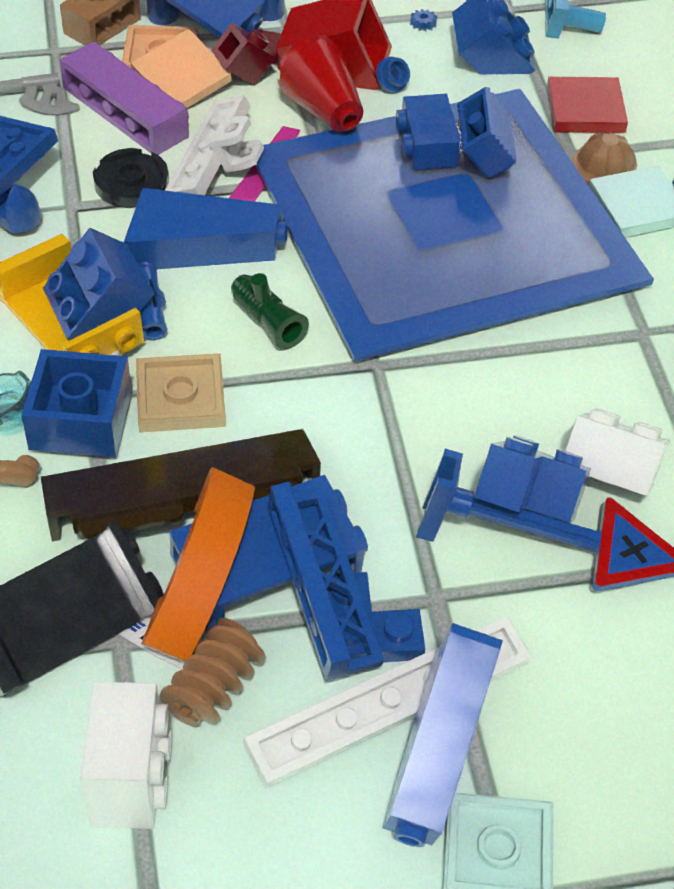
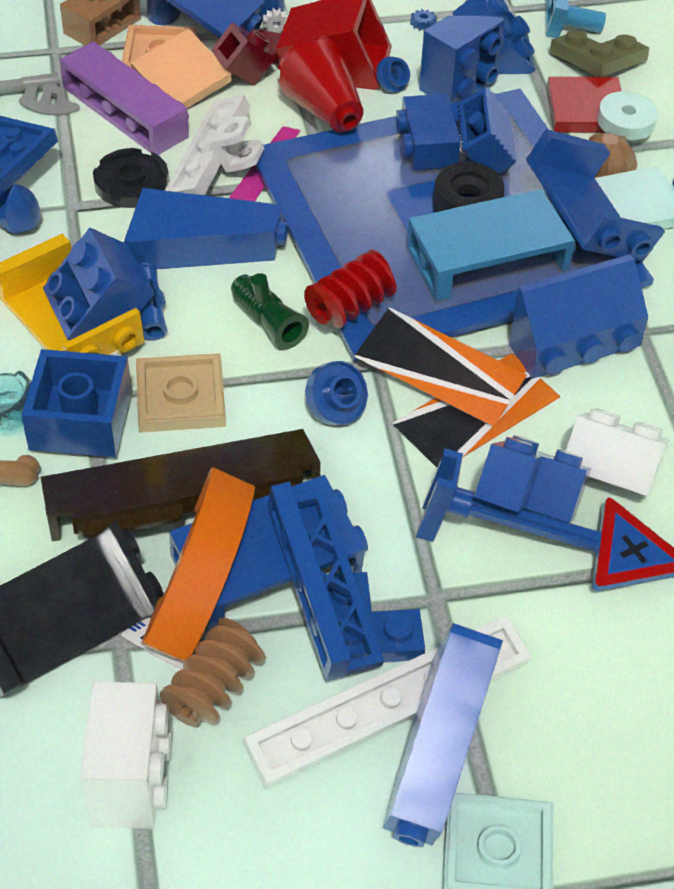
none -> white piece [263,8,288,33]
none -> red piece [304,249,397,328]
none -> blue plate [305,361,368,426]
none -> sticker [355,308,527,426]
none -> sticker [392,353,560,468]
none -> dark azure panel [407,189,576,301]
none -> blue slope [419,15,505,104]
none -> black tyre [433,162,505,212]
none -> blue slope [509,254,648,379]
none -> blue panel [526,129,665,262]
none -> olive plate [550,30,650,78]
none -> light aqua piece [597,91,658,140]

